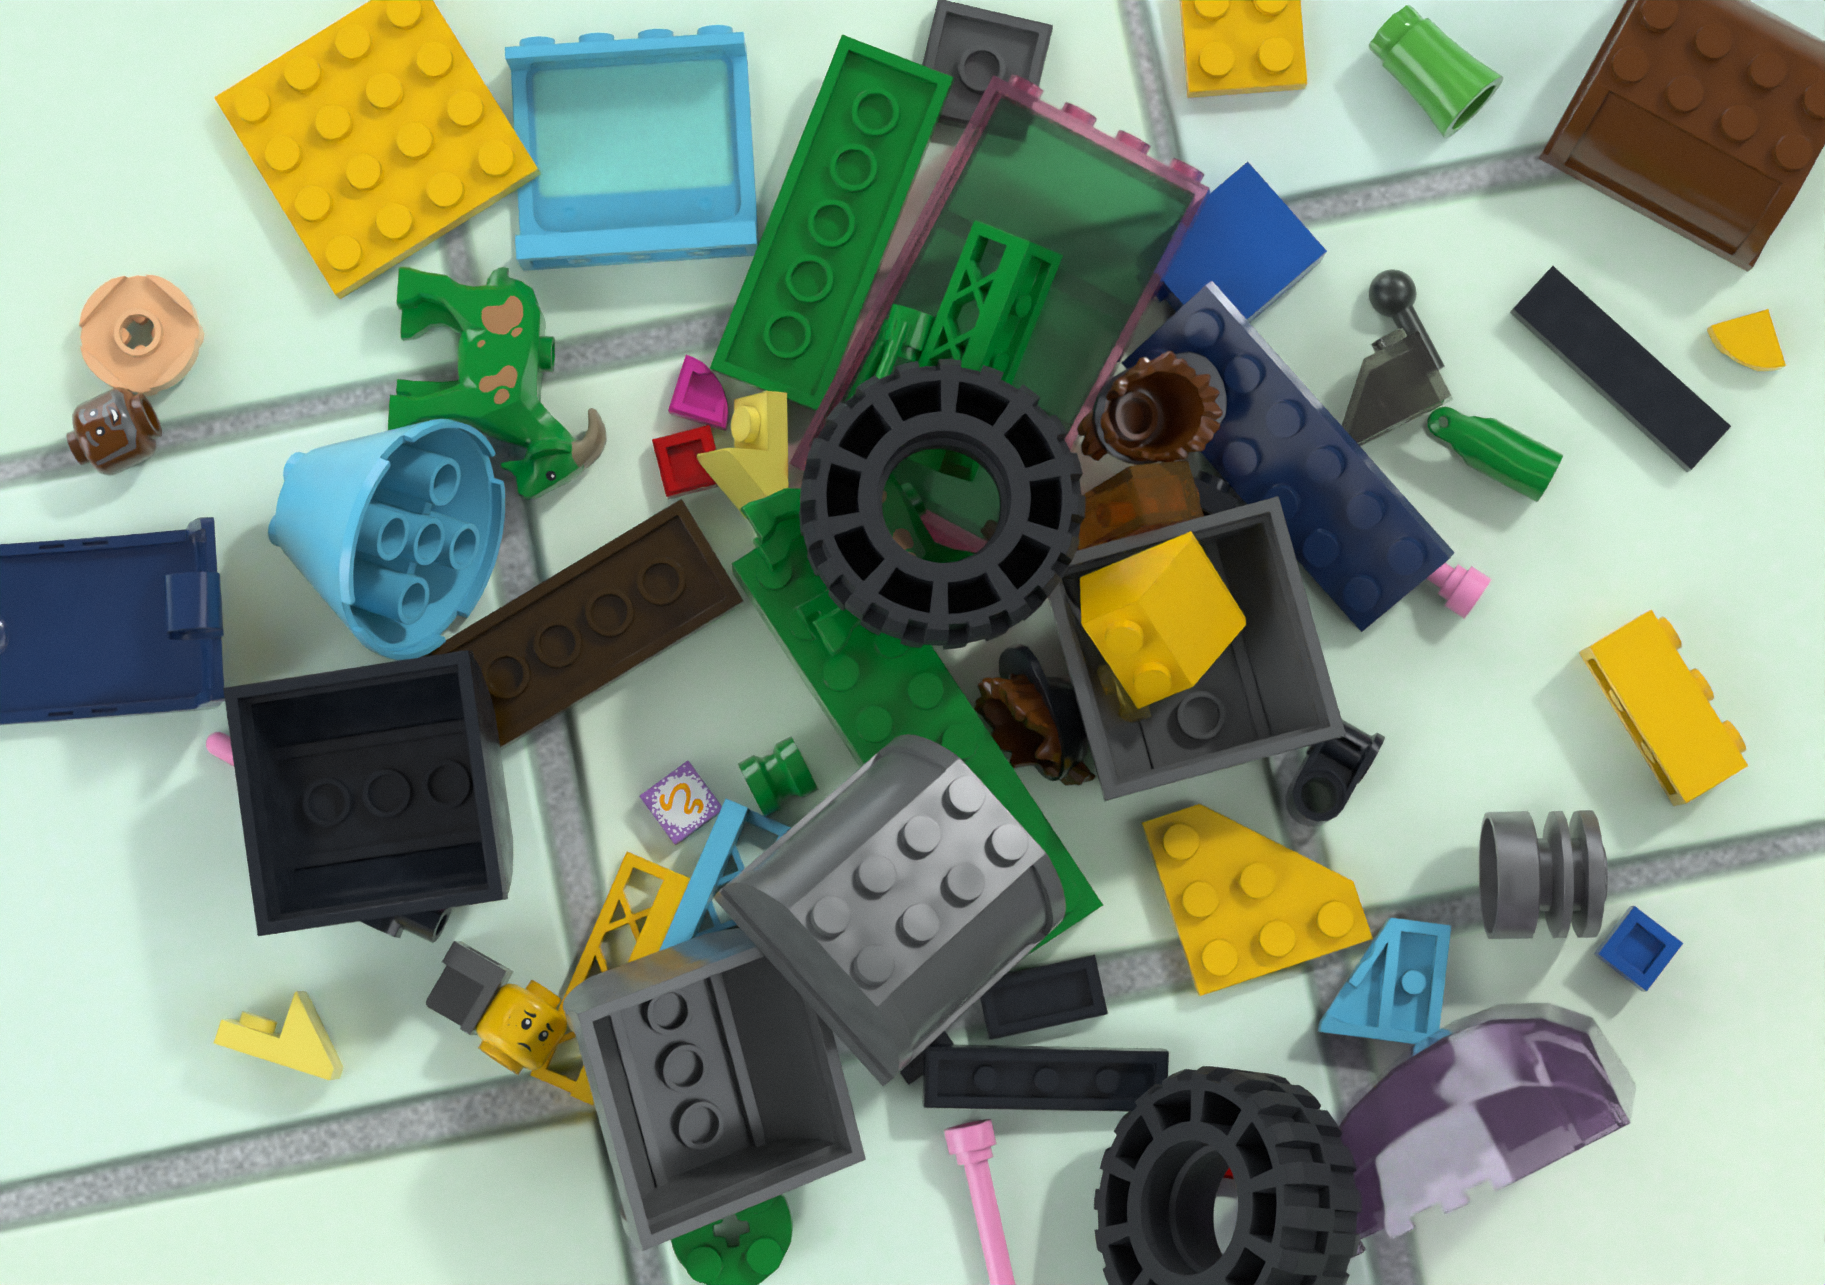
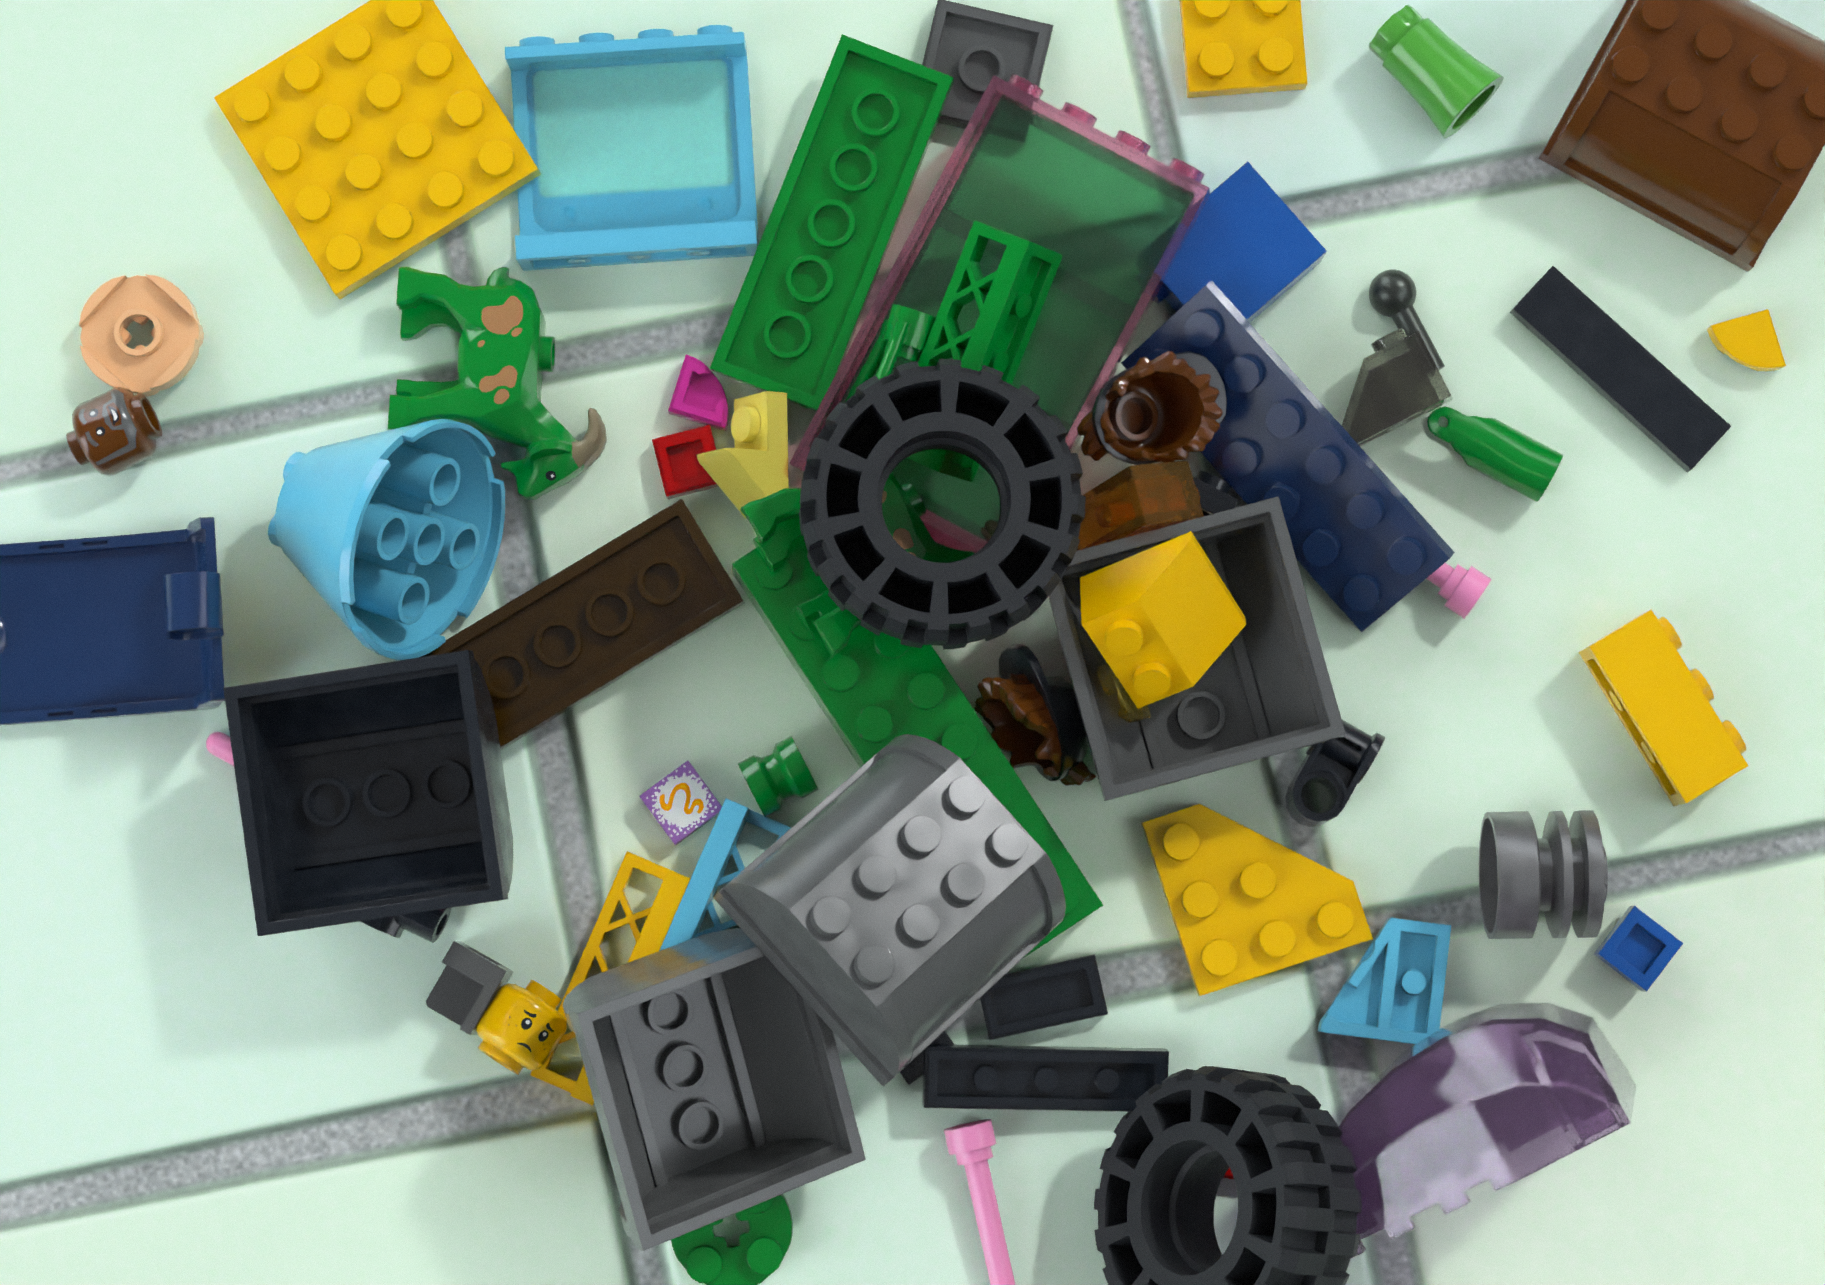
light yellow slope [214,991,344,1080] -> none

